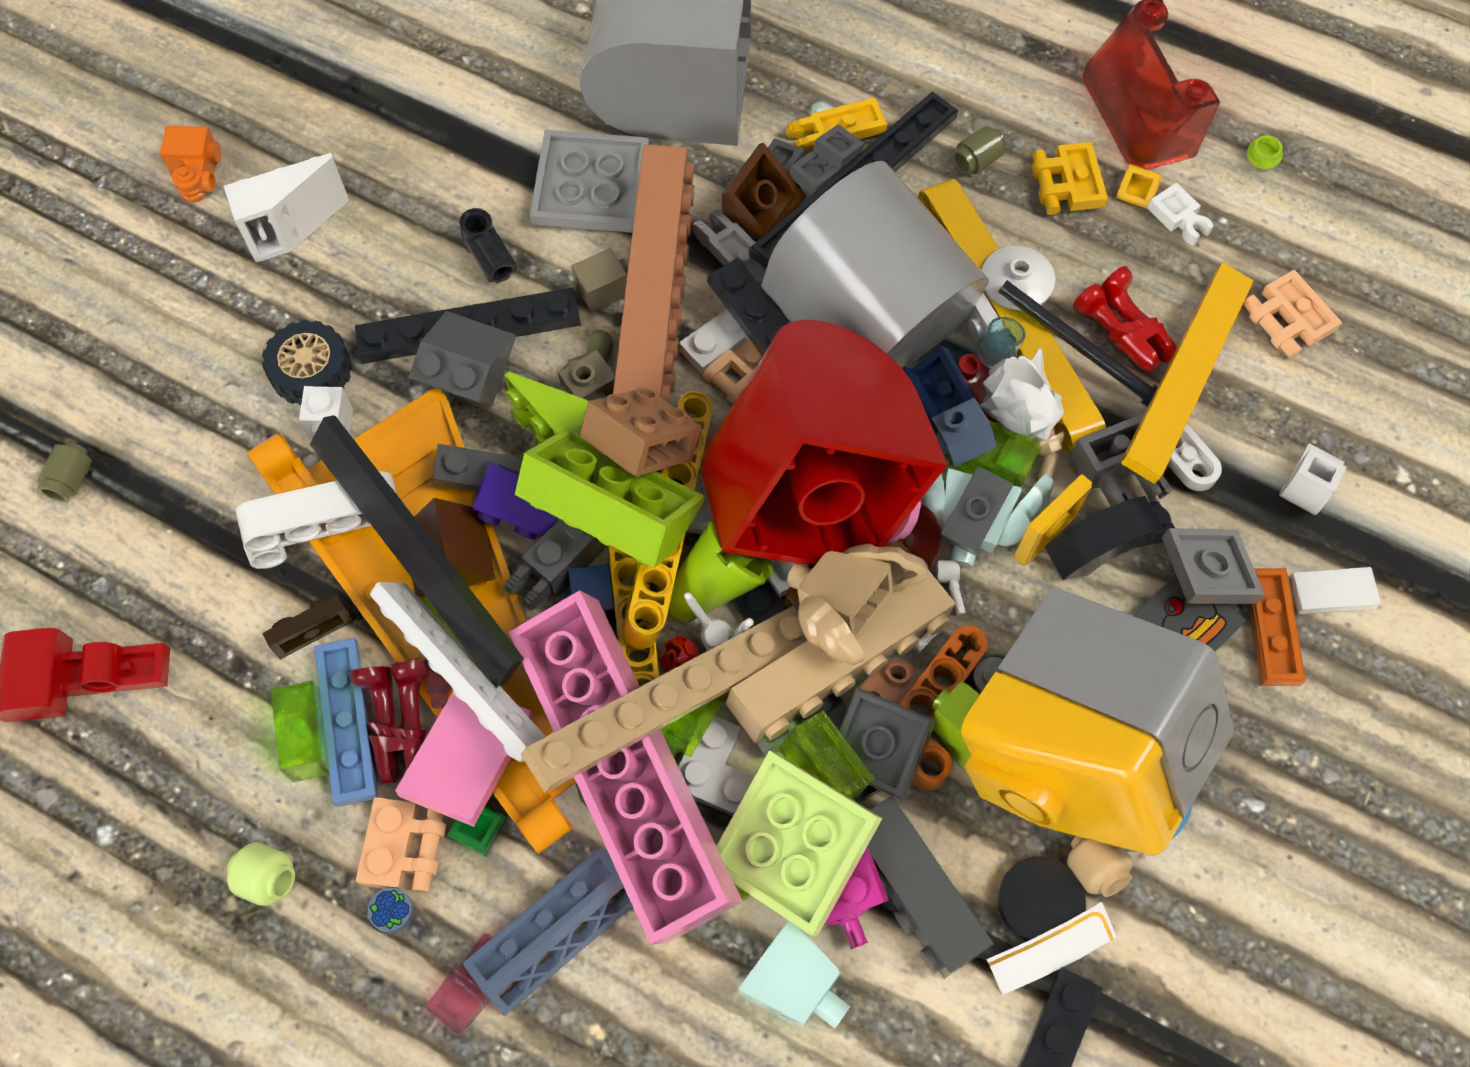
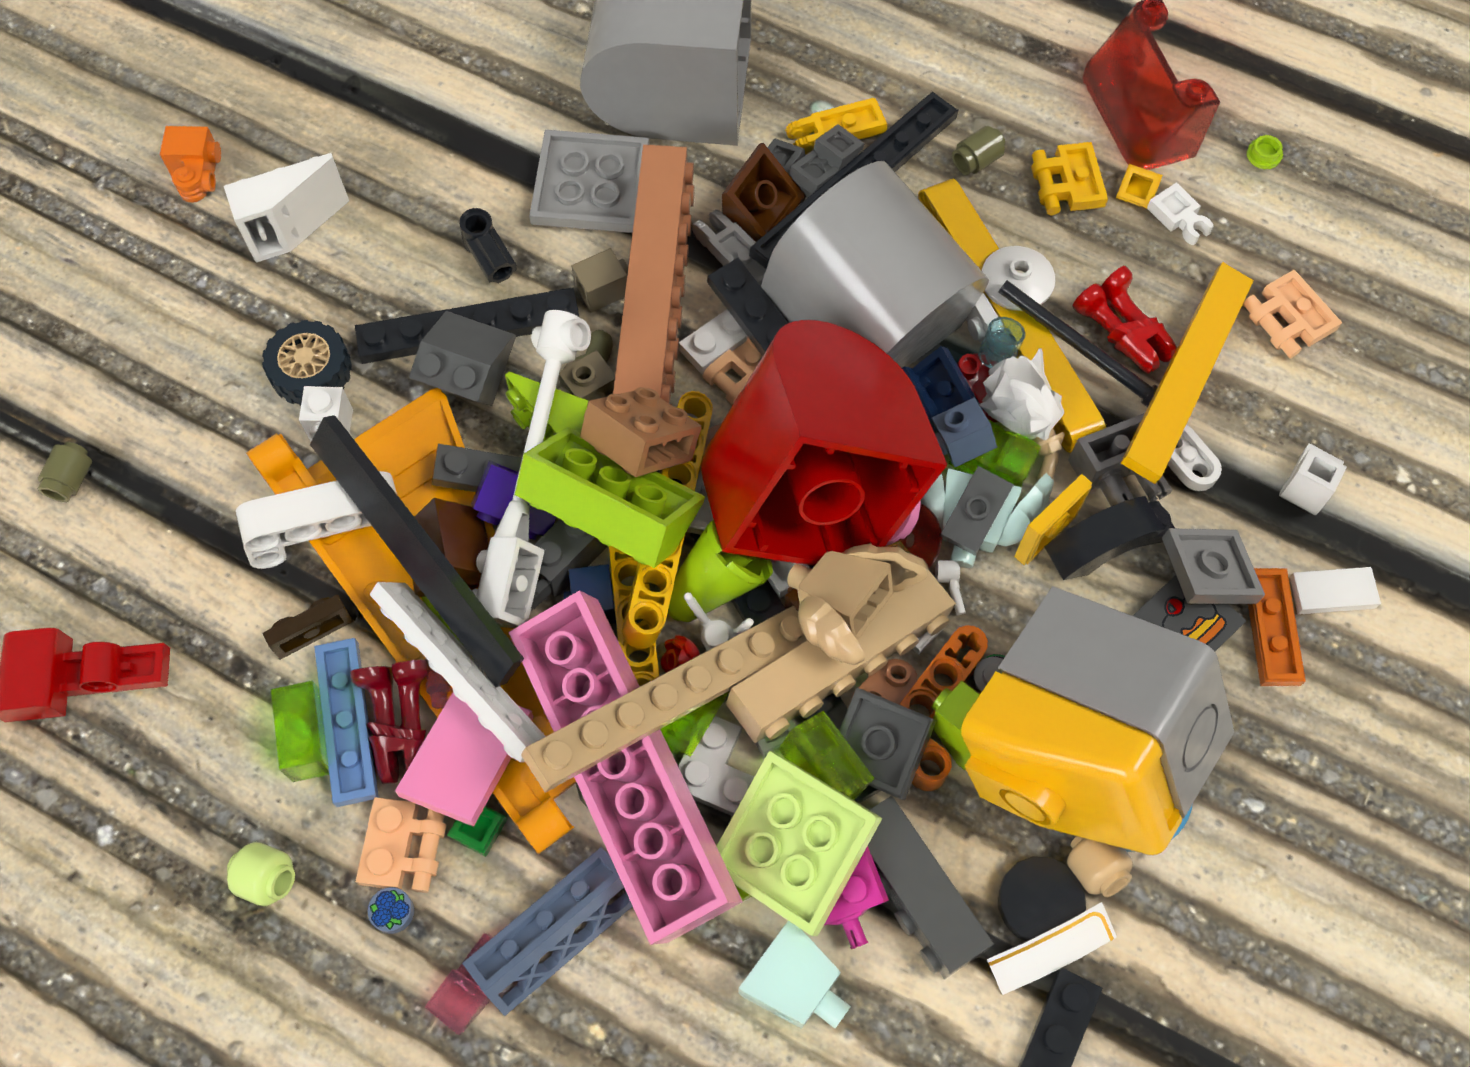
none -> white bar [472,310,591,628]

